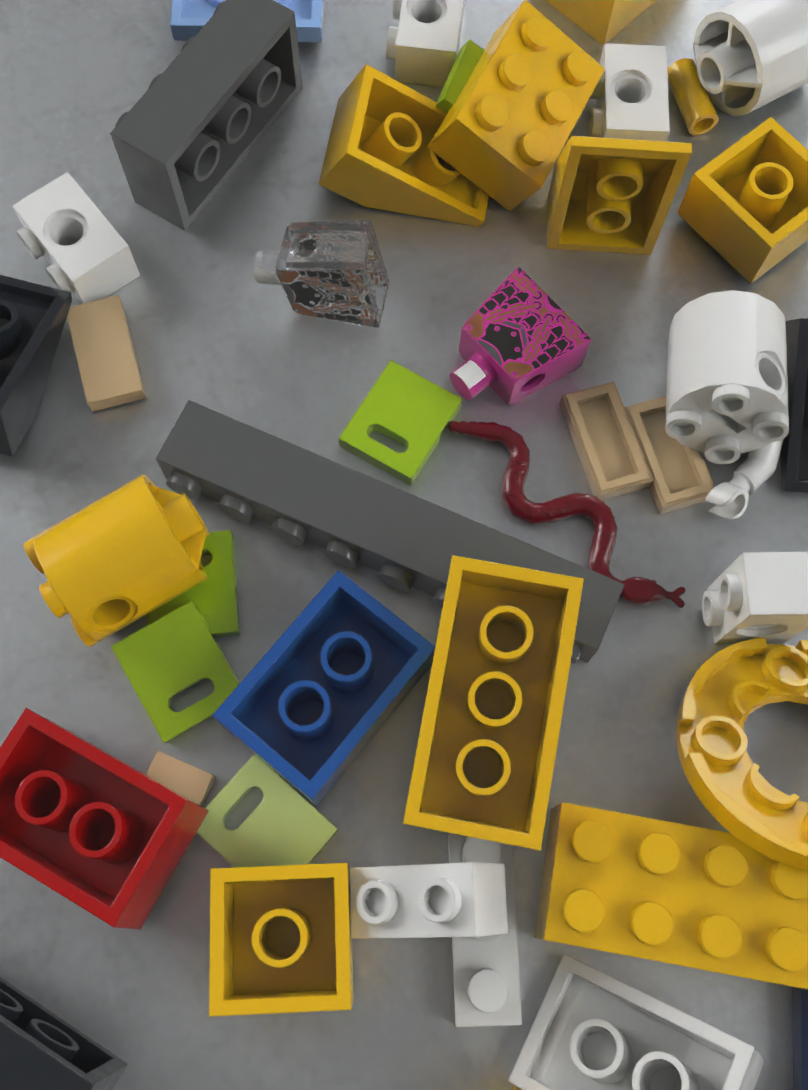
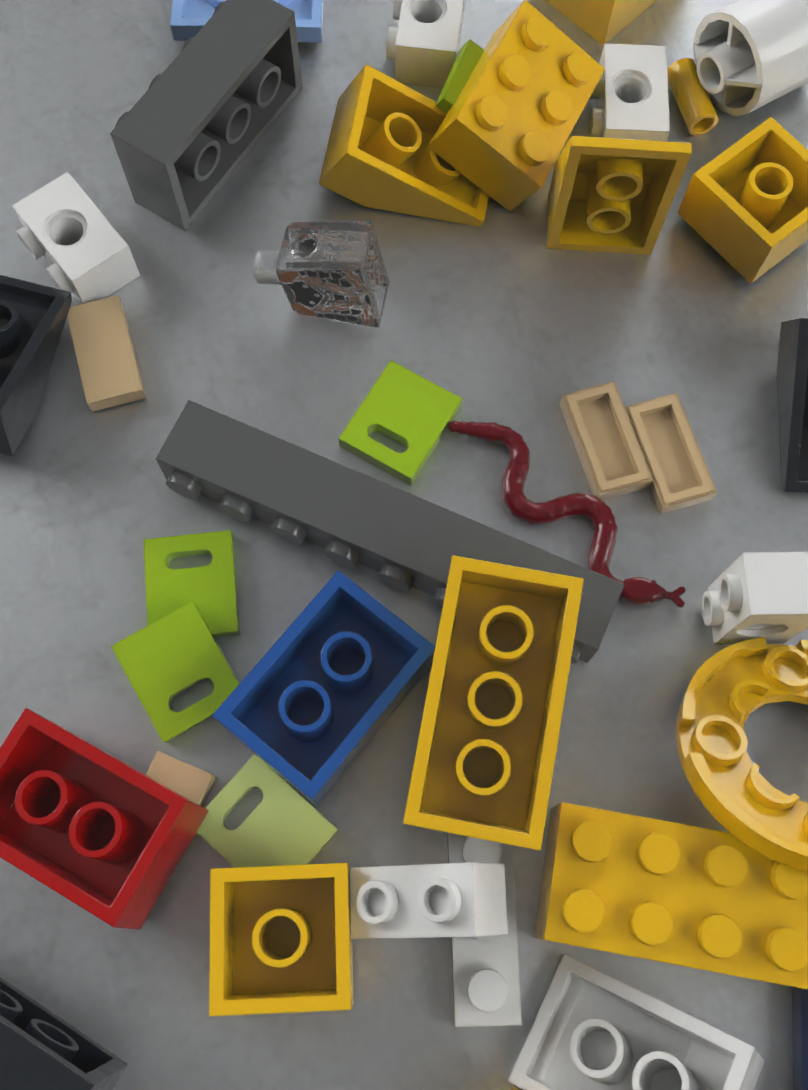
yellow cylinder [23,474,210,647] -> none
torso [449,267,591,404] -> none
white cylinder [665,290,789,464] -> none
white arm [705,439,784,519] -> none

